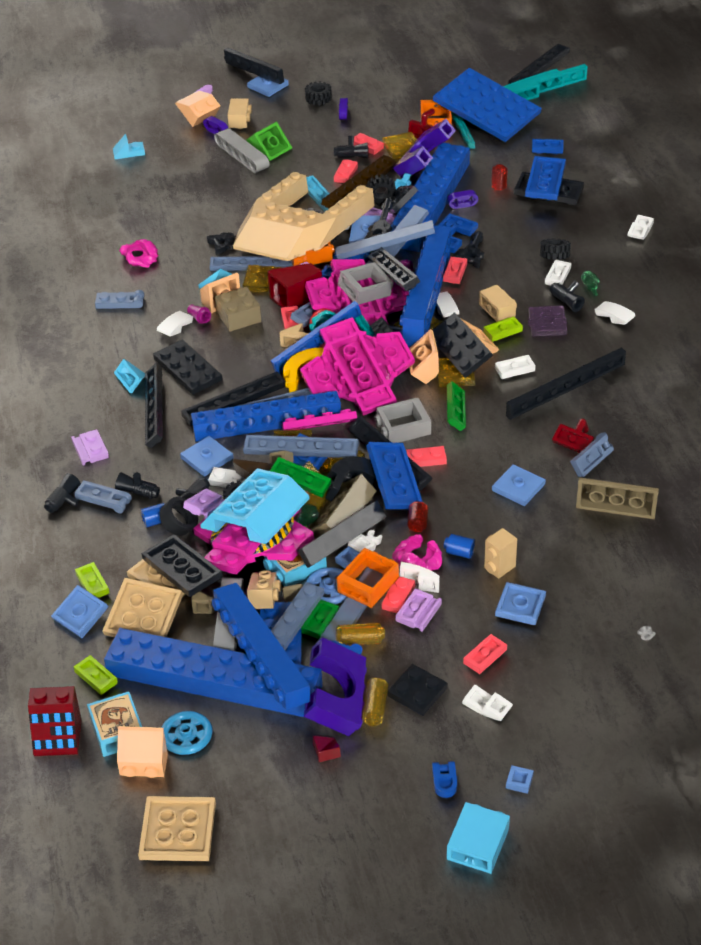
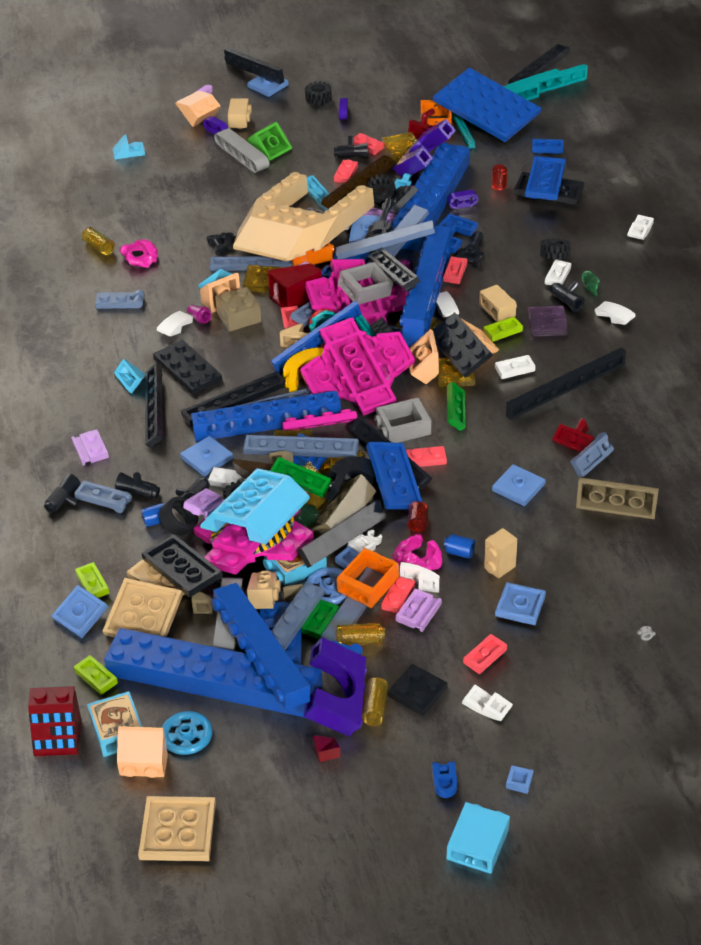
none -> clear yellow brick [82,227,115,255]

